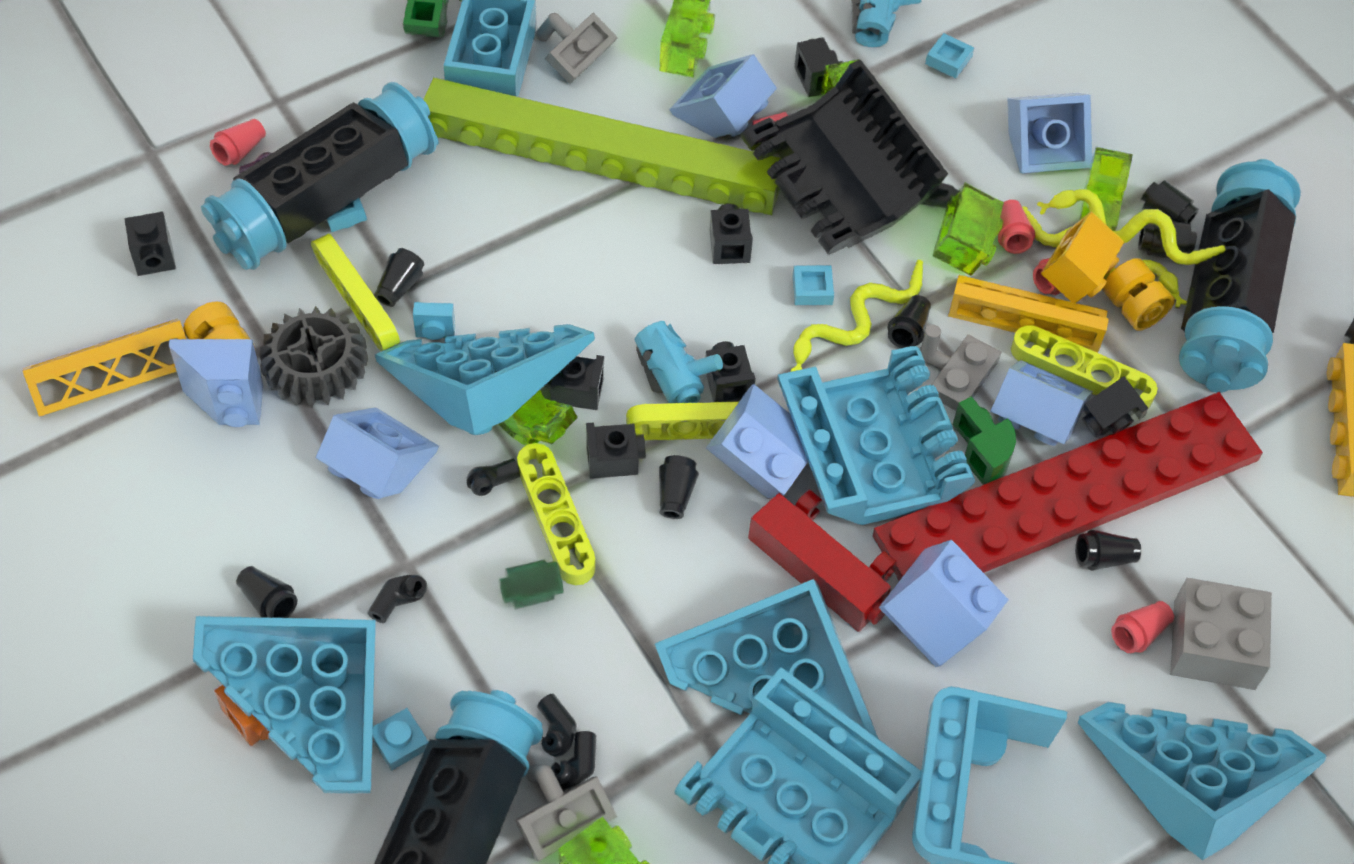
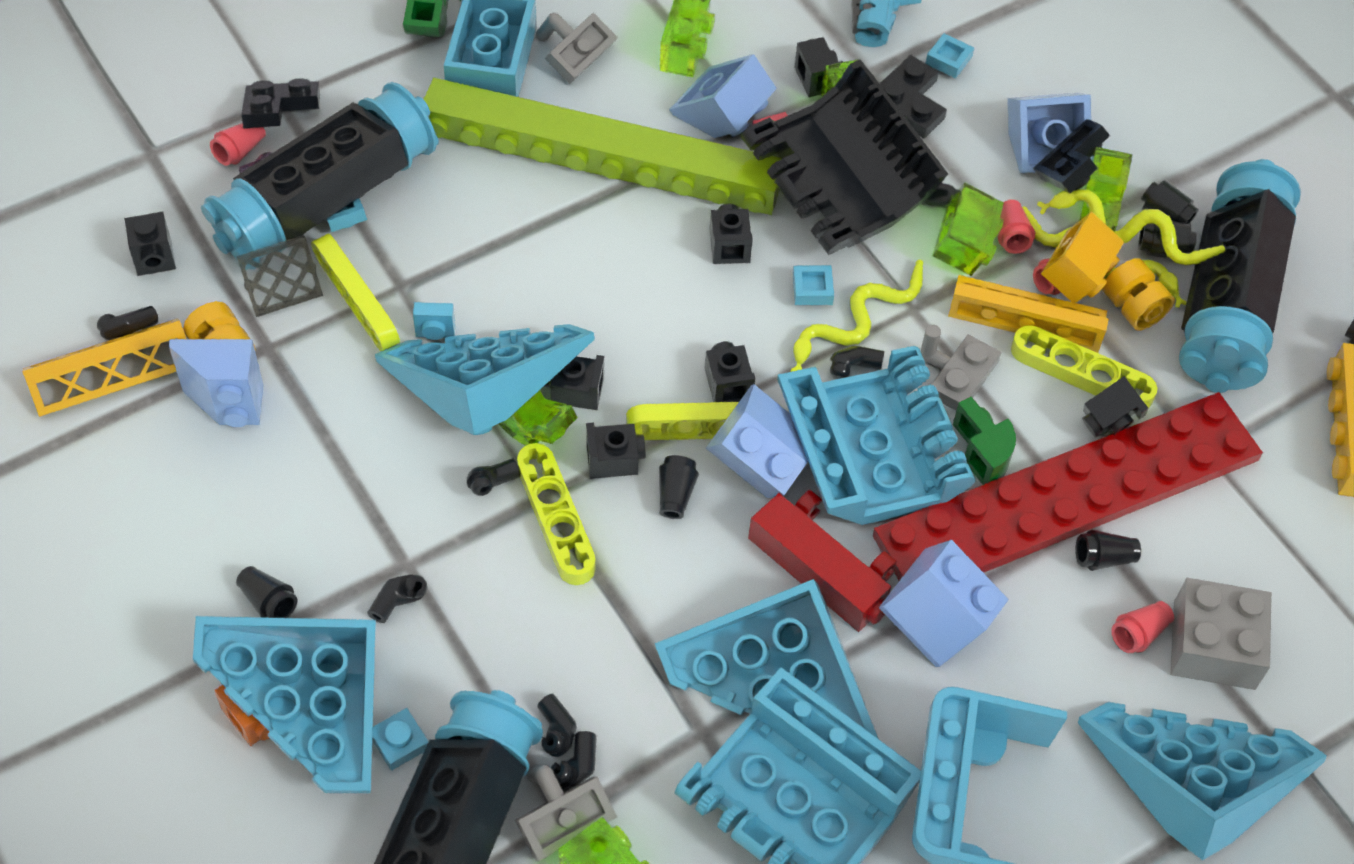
dark grey gear [259,306,368,407] -> none
light blue slope [316,407,439,499] -> none
black cone [374,248,424,307] -> none
clear green brick [499,559,564,610] -> none
medium azure piece [634,321,723,403] -> none
black cone [887,295,931,348] -> none
light blue slope [990,360,1093,446] -> none
none -> black arm [97,306,158,340]
none -> clear smoke window [236,235,323,317]
none -> black plate [241,78,320,128]
none -> black arm [830,346,885,377]
none -> black plate [879,54,947,139]
none -> black plate [1033,119,1110,194]

